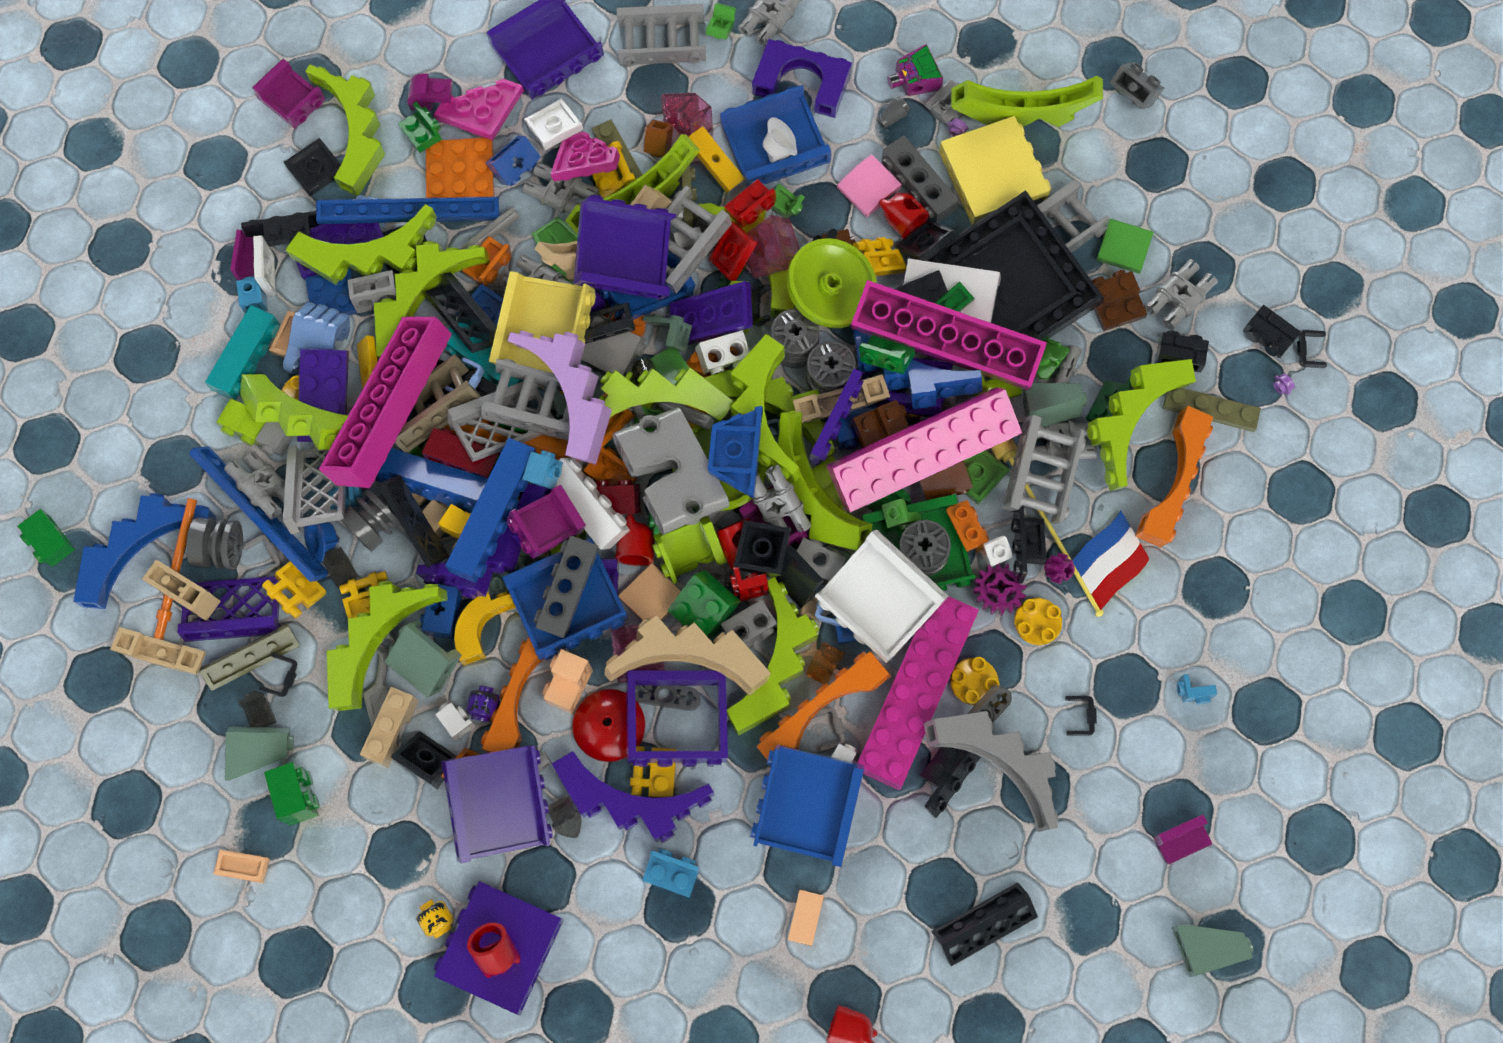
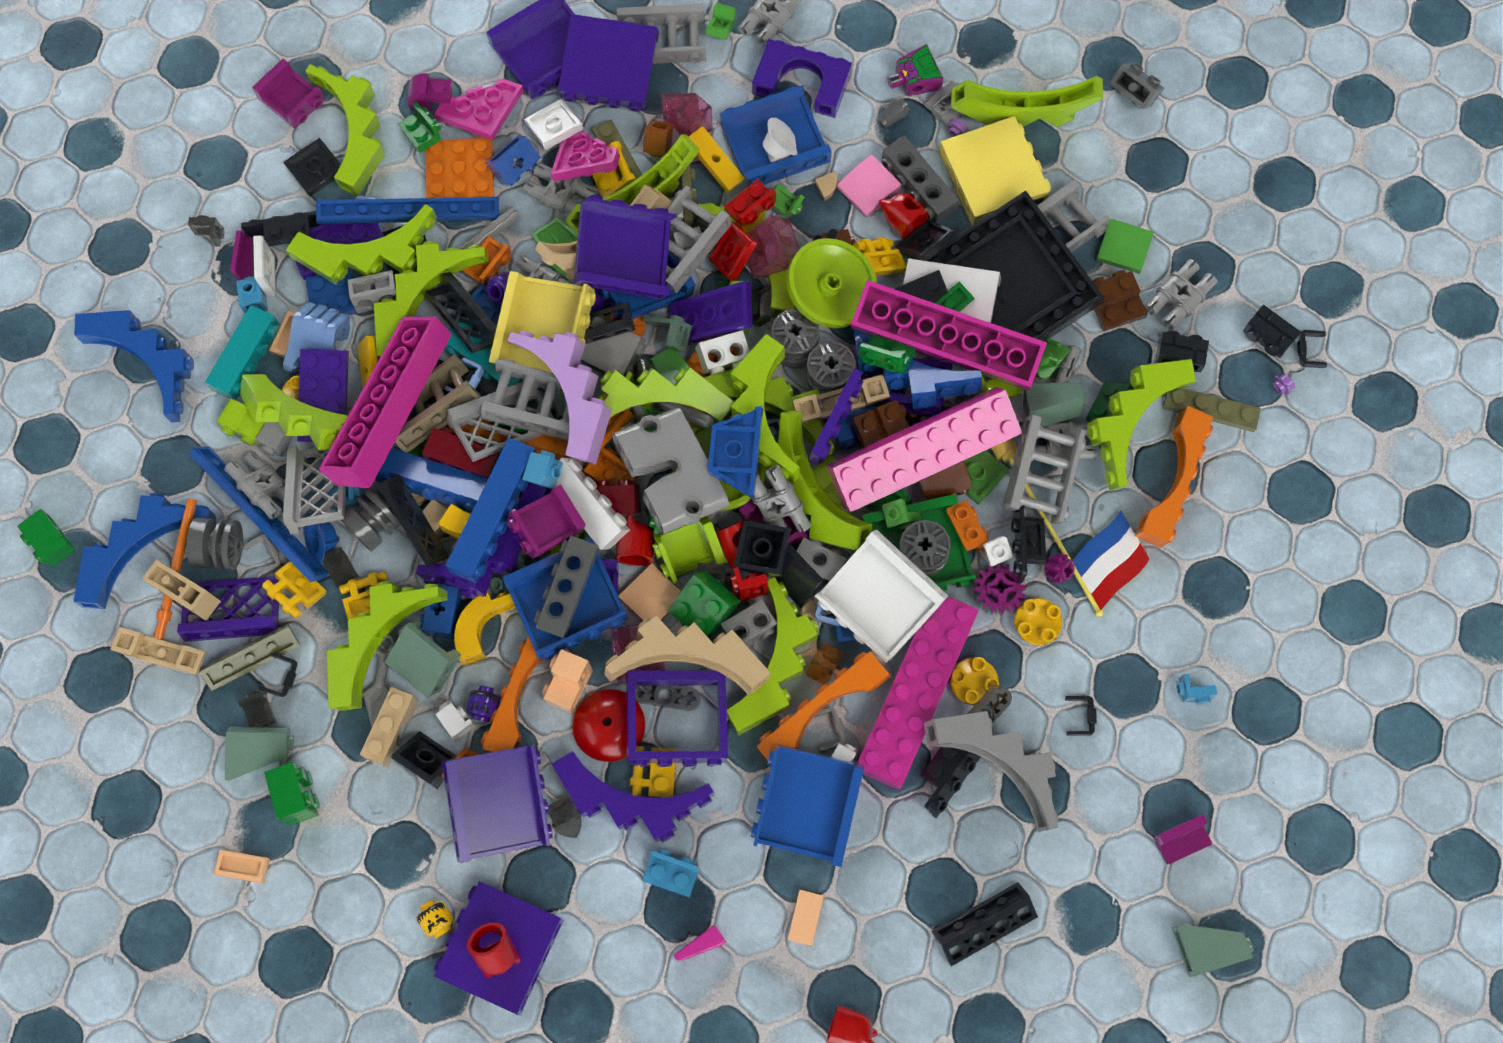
none -> blue arch [74,310,194,423]
none -> clear smoke bracket [188,215,225,247]
none -> dark purple head [487,272,510,305]
none -> dark purple panel [558,14,659,112]
none -> dark pink slope [674,925,727,961]
none -> tan tile [815,171,837,201]

